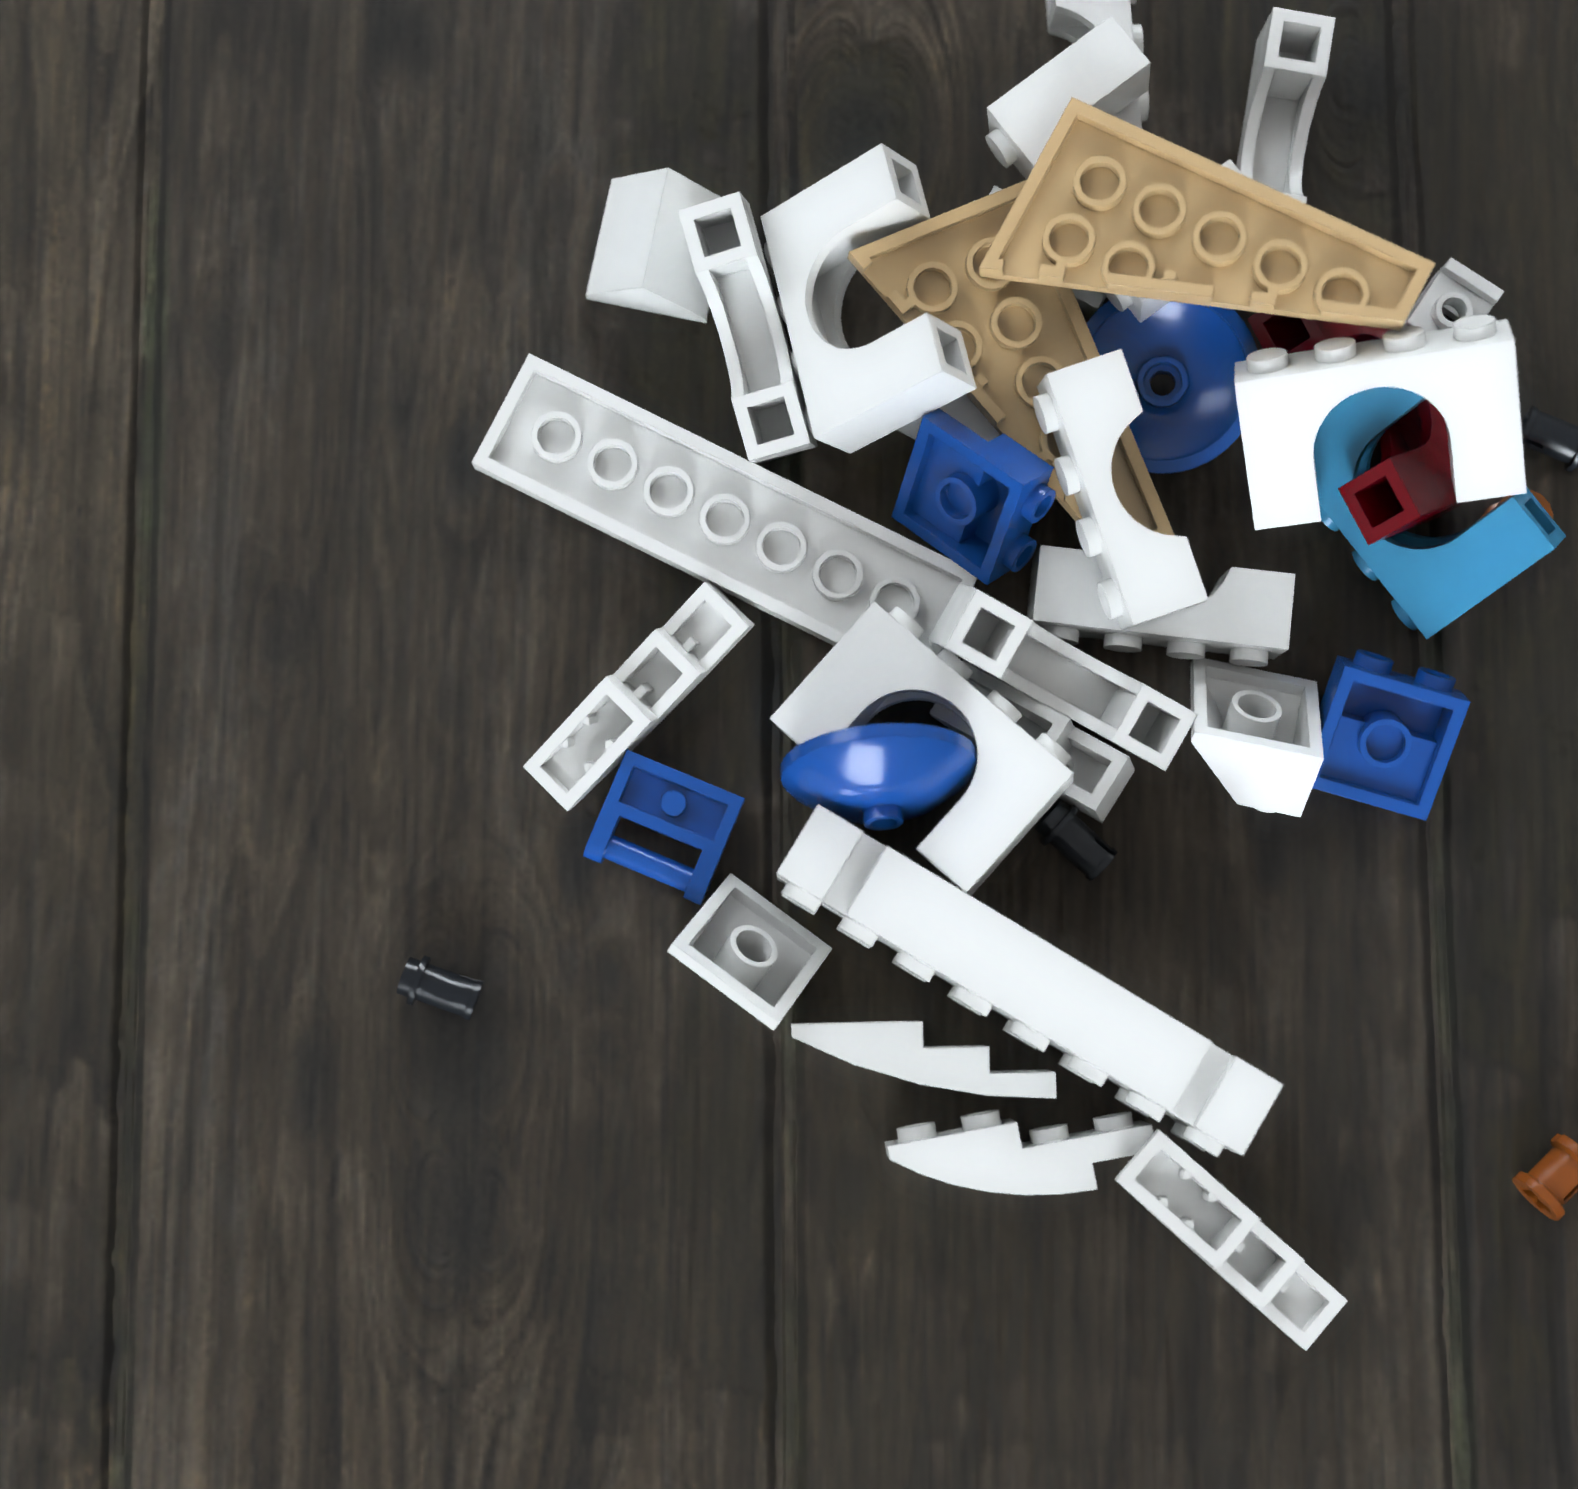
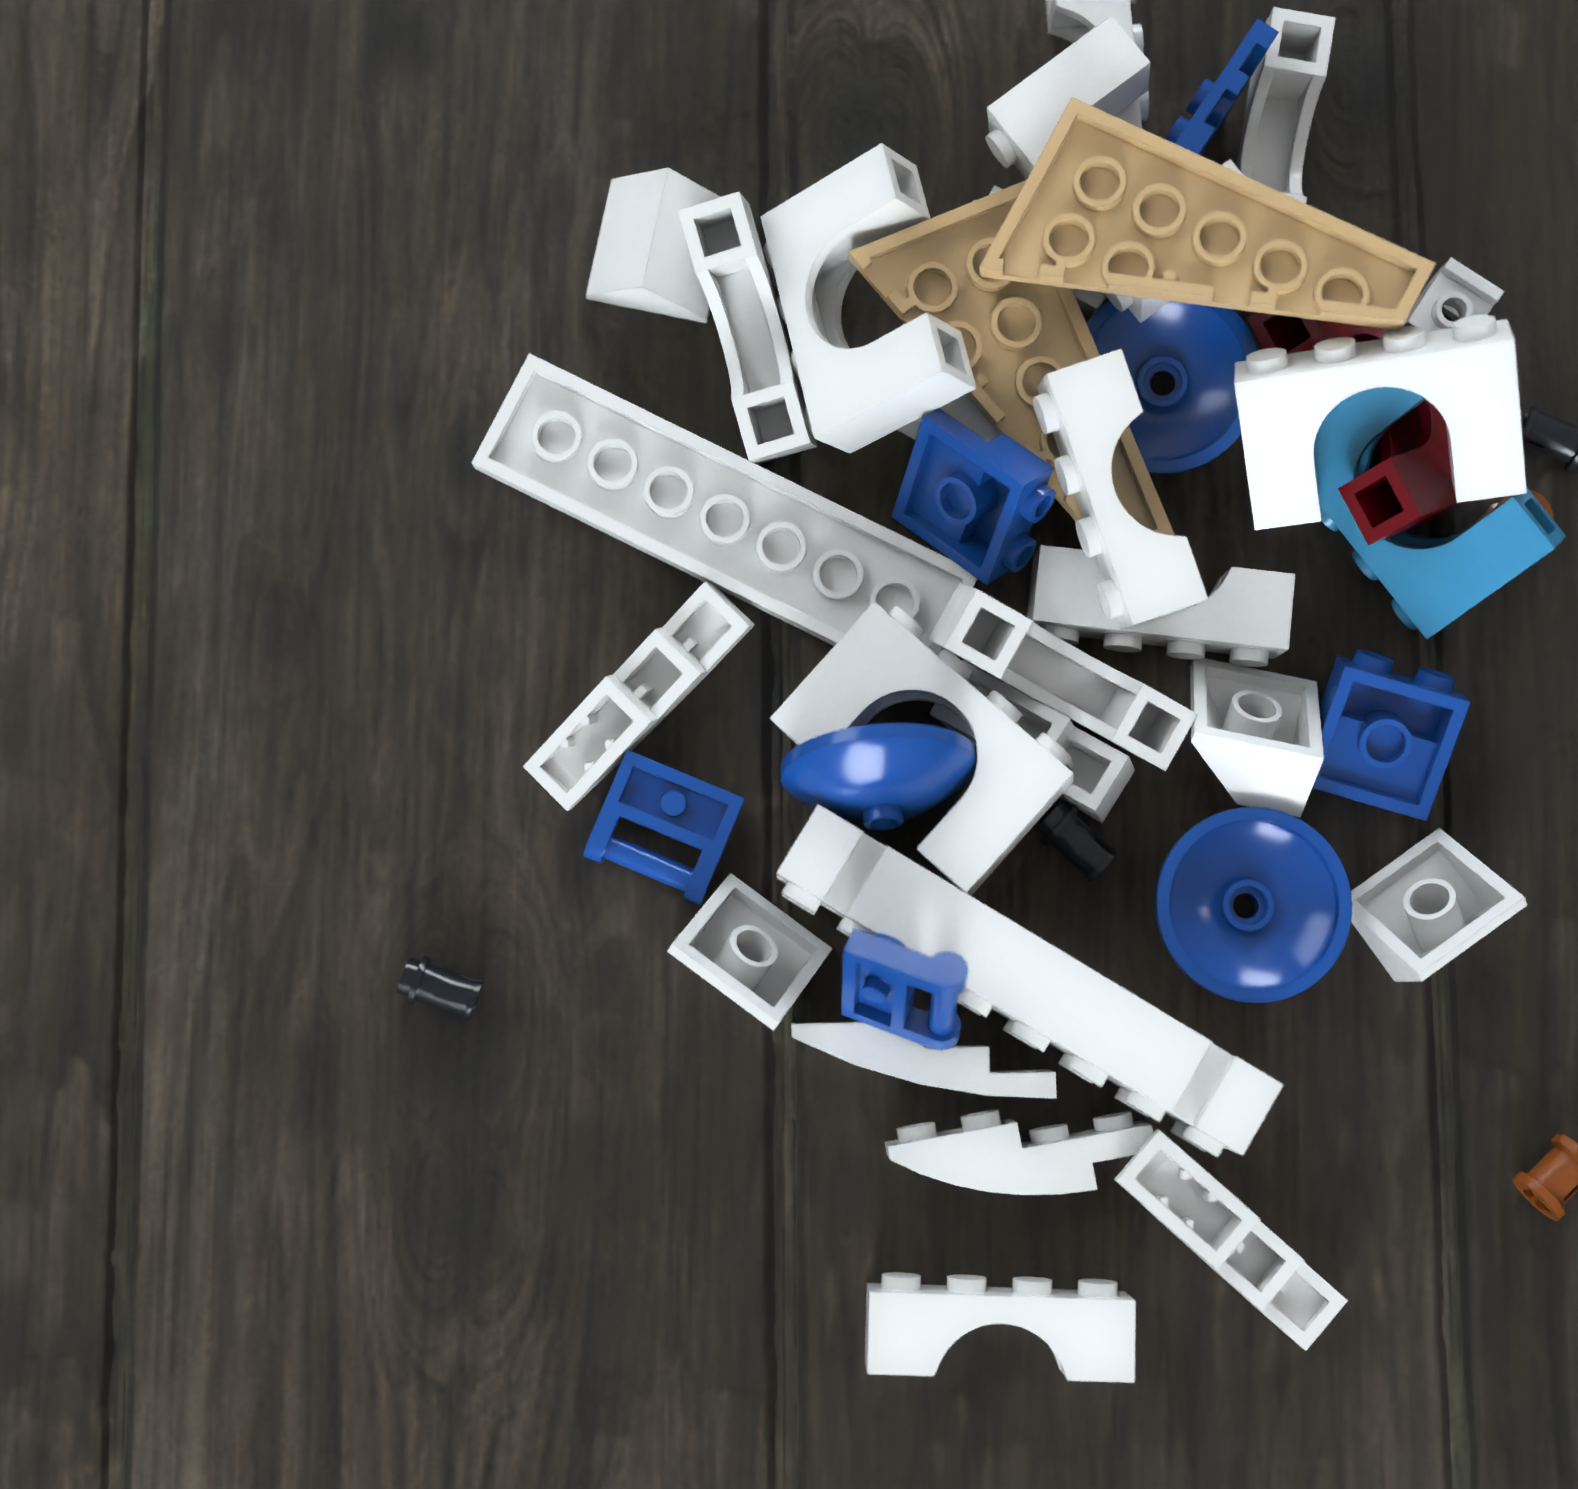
none -> blue plate [841,929,968,1050]
none -> white arch [865,1272,1136,1383]
none -> blue dish [1154,807,1352,1003]
none -> blue wing [1165,18,1279,155]
none -> white slope [1351,828,1527,982]

